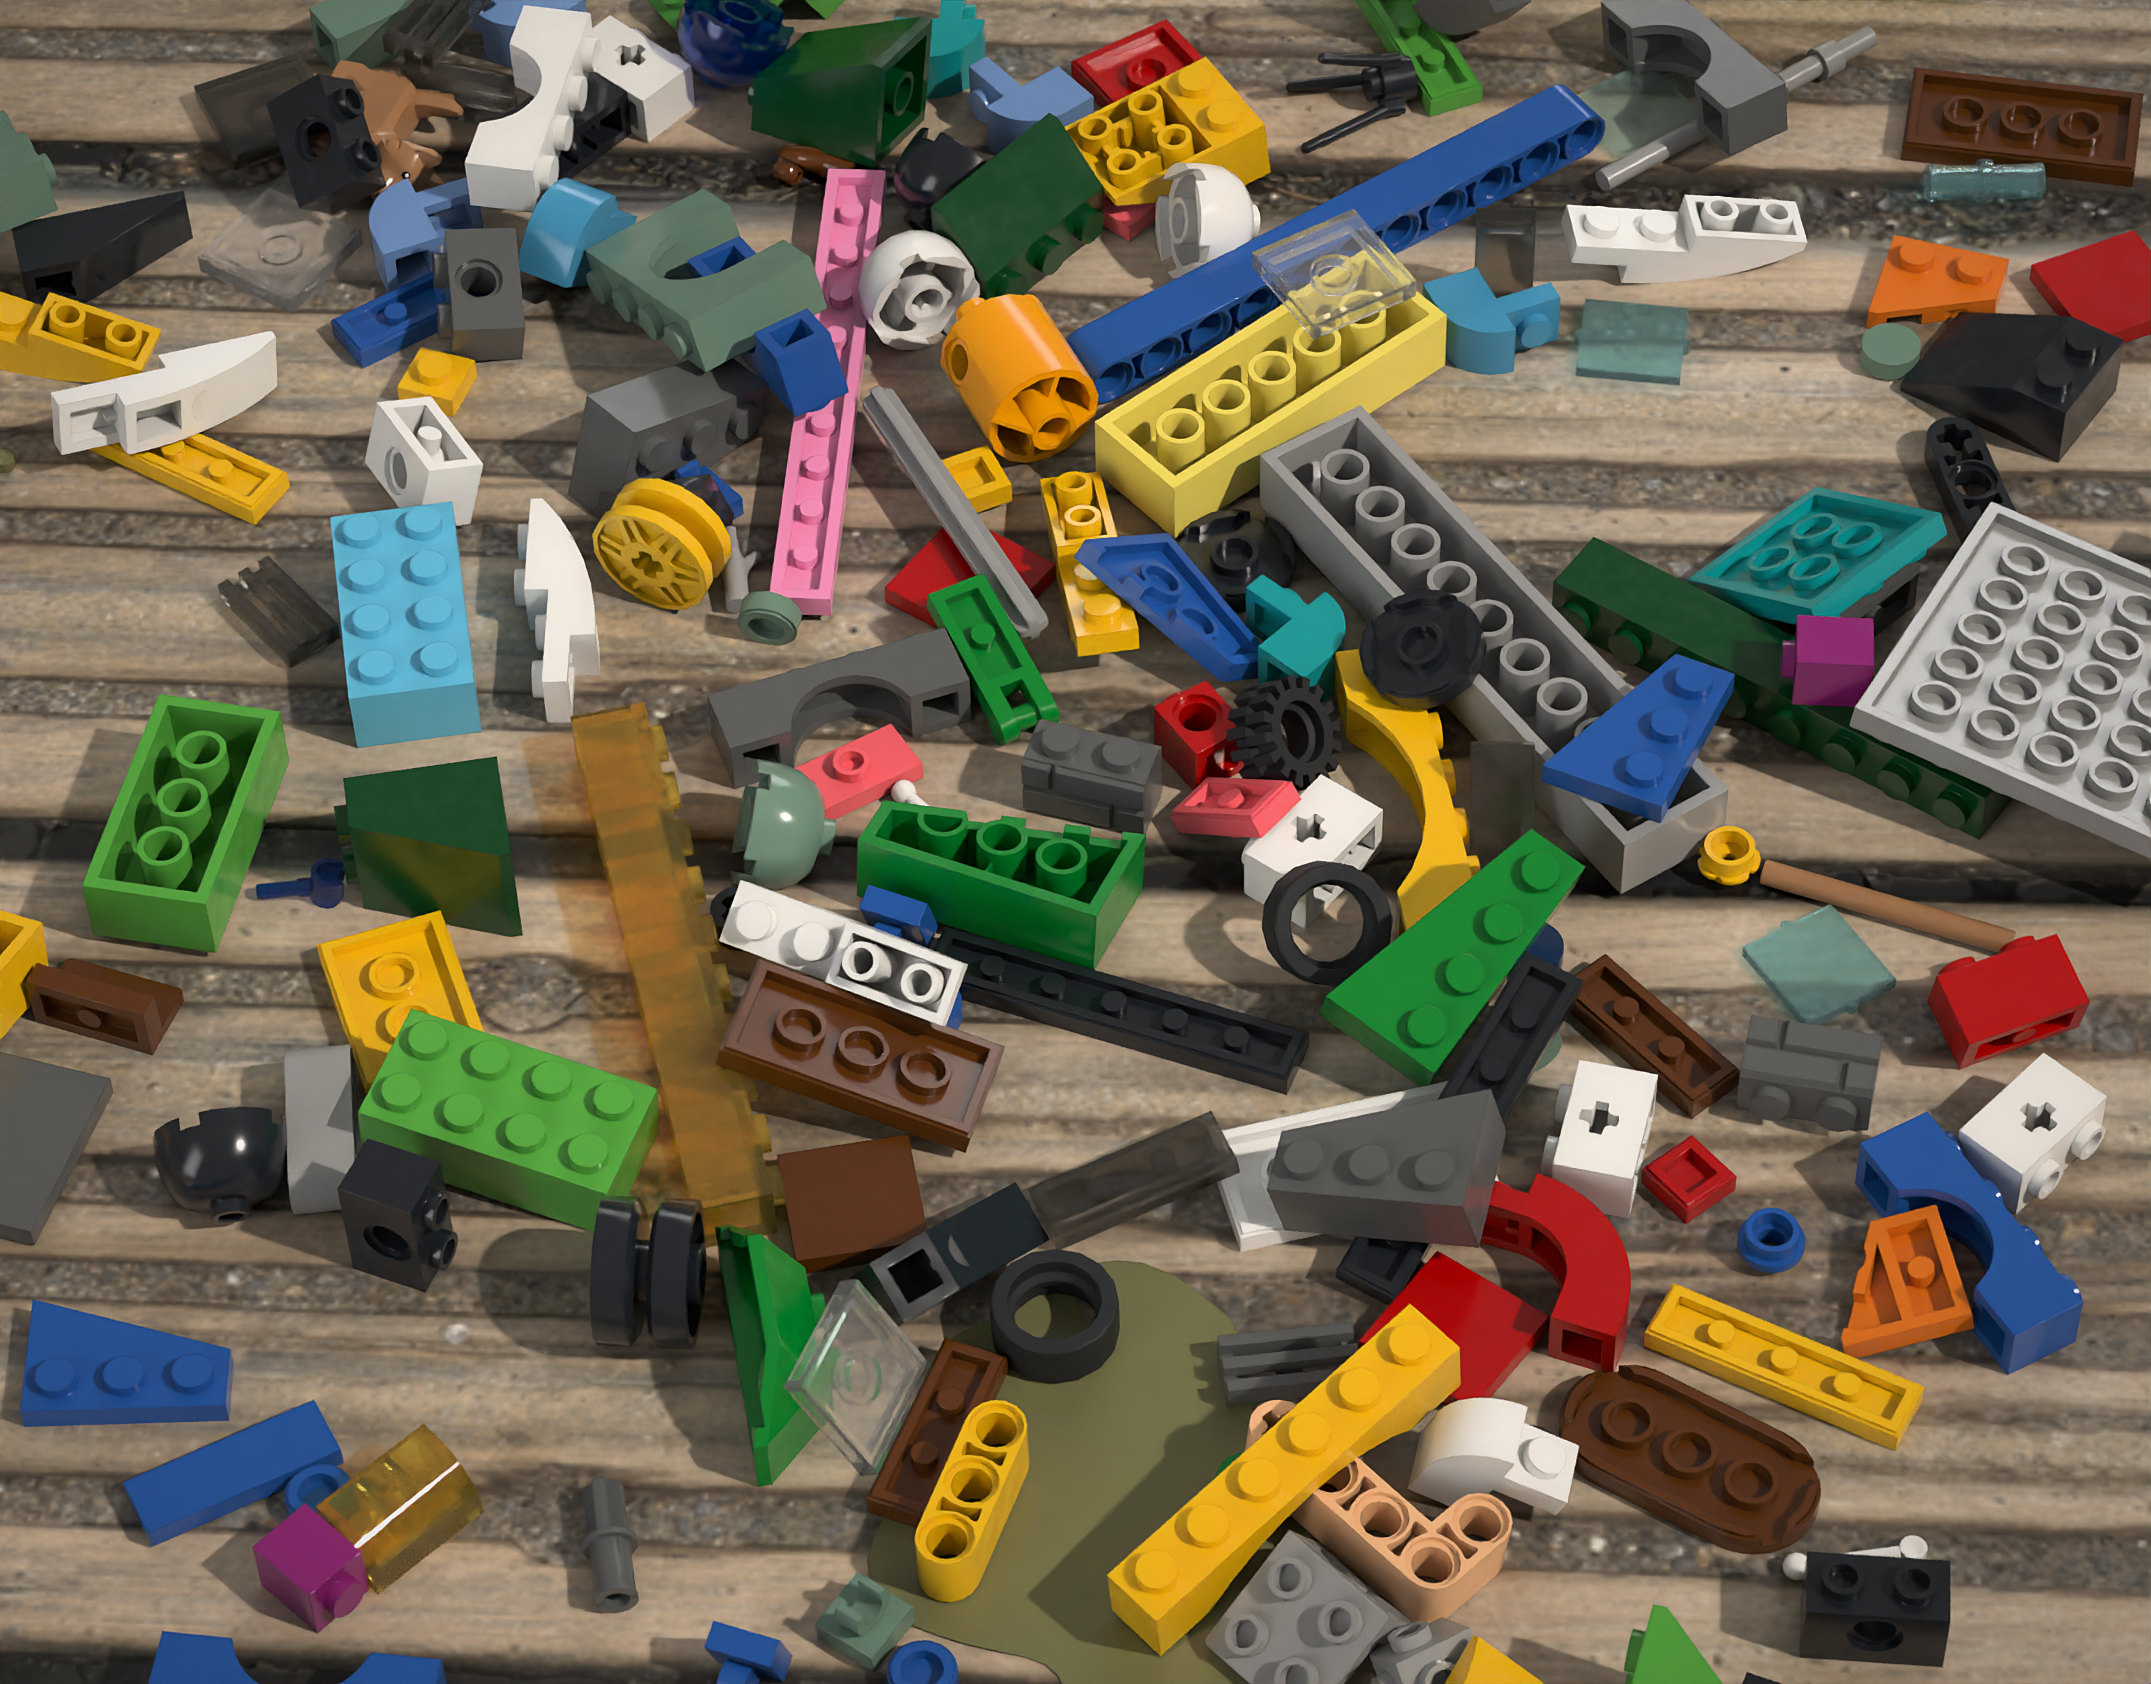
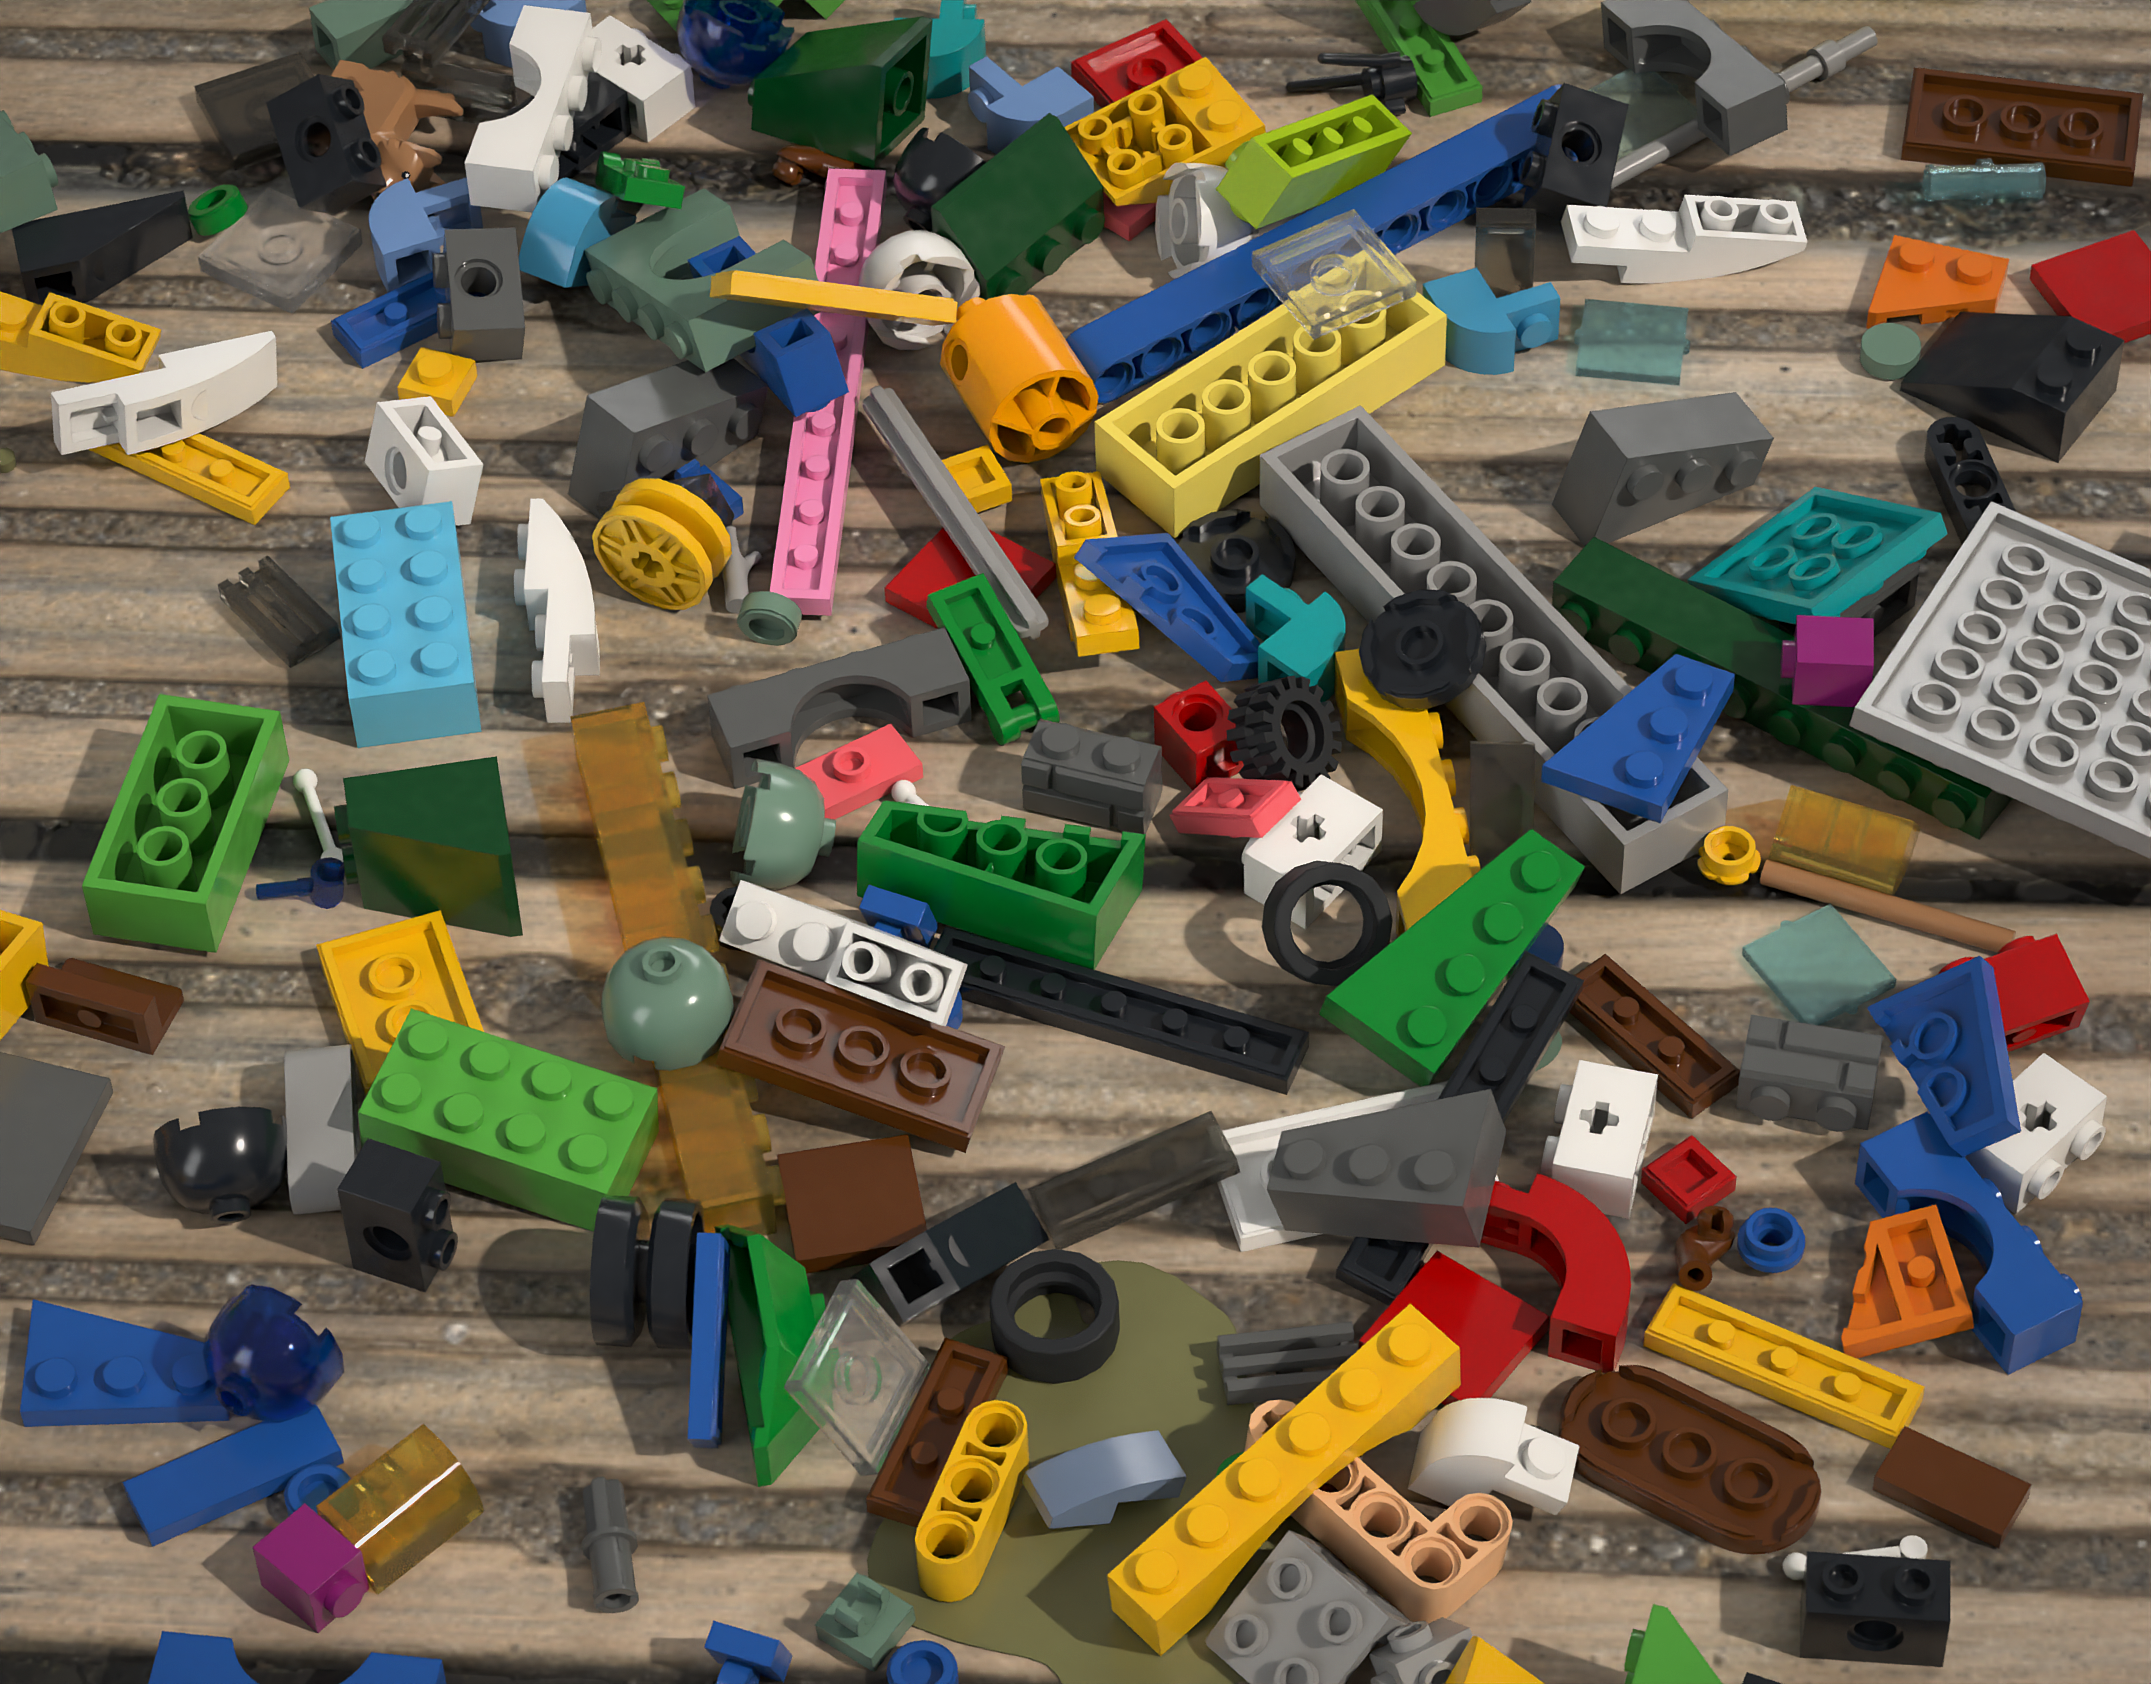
none -> green tile [188,184,248,236]
none -> clear blue cylinder [203,1285,344,1423]
none -> white hinge [293,769,345,875]
none -> green plate [596,151,685,209]
none -> sand green cylinder [601,936,735,1071]
none -> blue tile [688,1233,731,1449]
none -> yellow tile [710,270,958,326]
none -> sand blue slope [1022,1431,1187,1529]
none -> lime brick [1216,94,1412,229]
none -> black brick [1520,83,1629,220]
none -> dark grey wedge [1552,392,1774,546]
none -> reddish brown arm [1675,1206,1736,1291]
none -> clear yellow brick [1768,785,1921,895]
none -> blue wing [1867,956,2021,1157]
none -> reddish brown tile [1872,1426,2032,1548]

